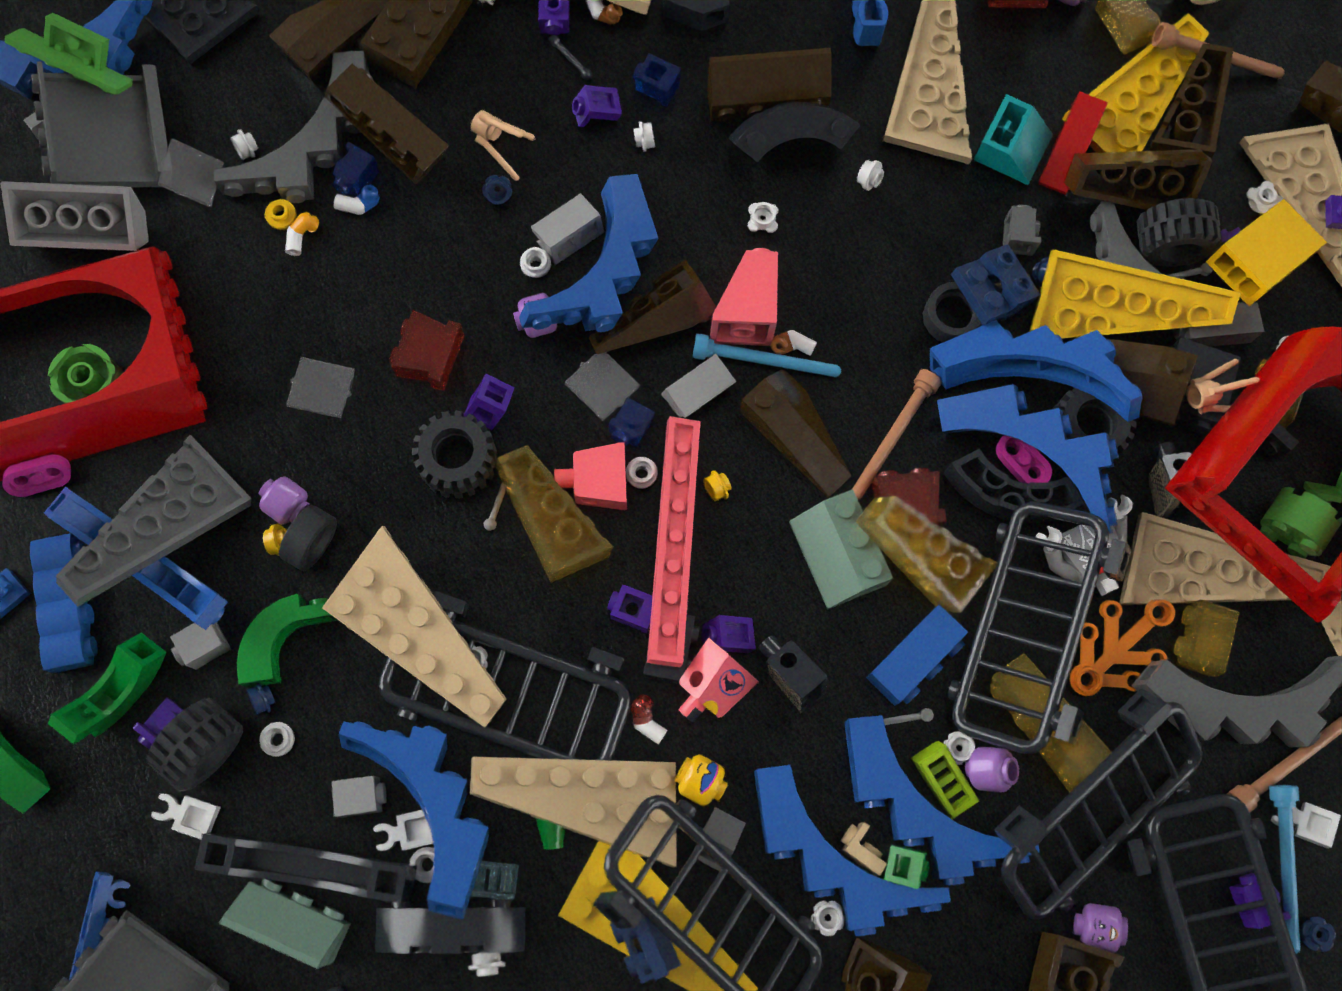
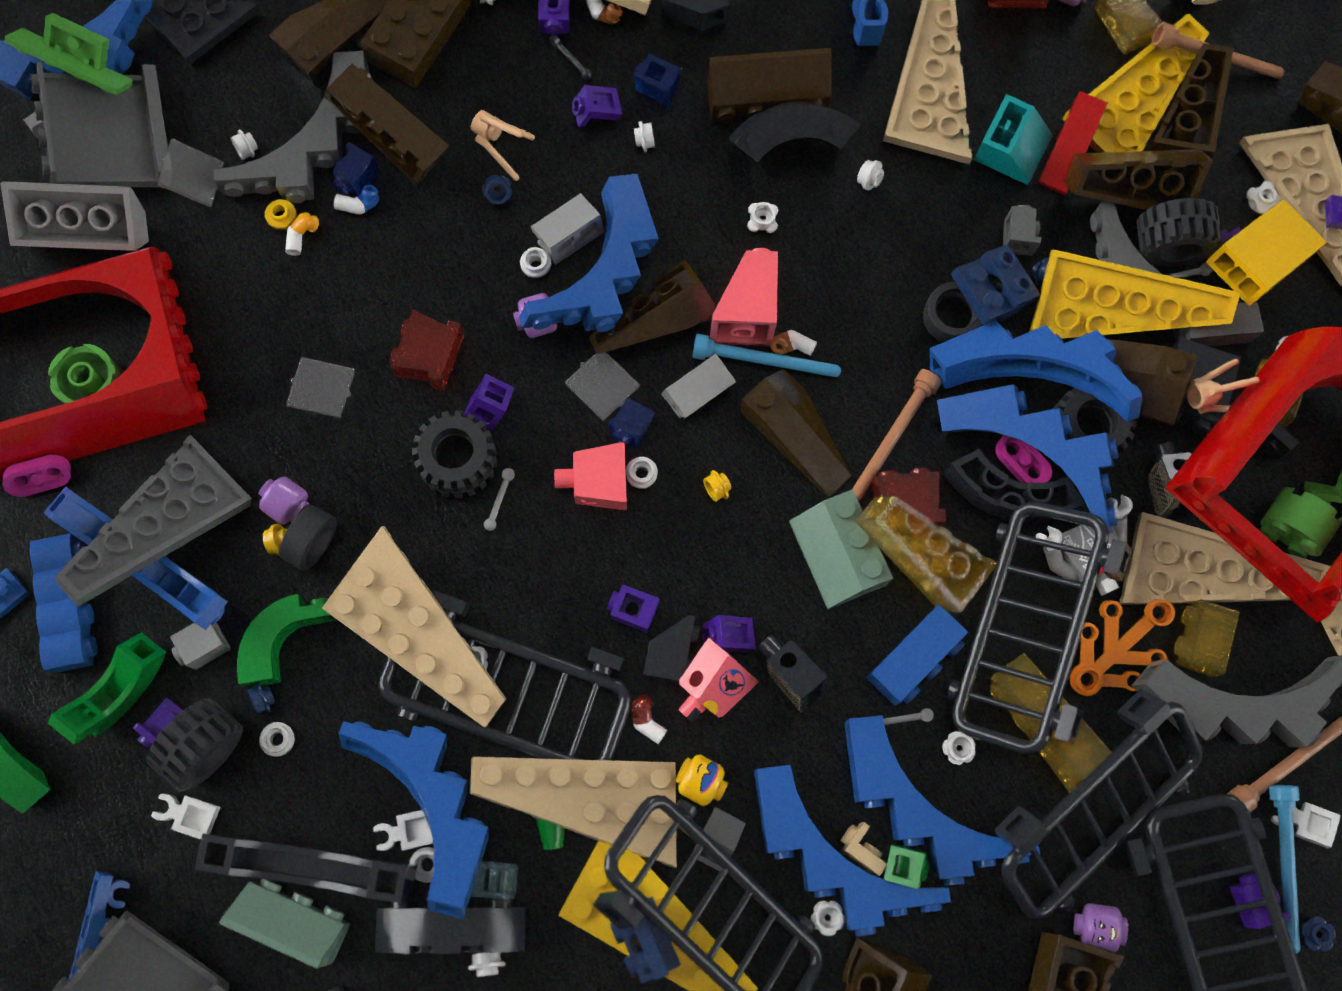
light grey brick [332,776,387,818] -> none
clear yellow wedge [497,445,613,583] -> none
coral plate [647,416,700,667] -> none
lime slope [911,741,979,820] -> none
medium lavender head [965,747,1019,792] -> none

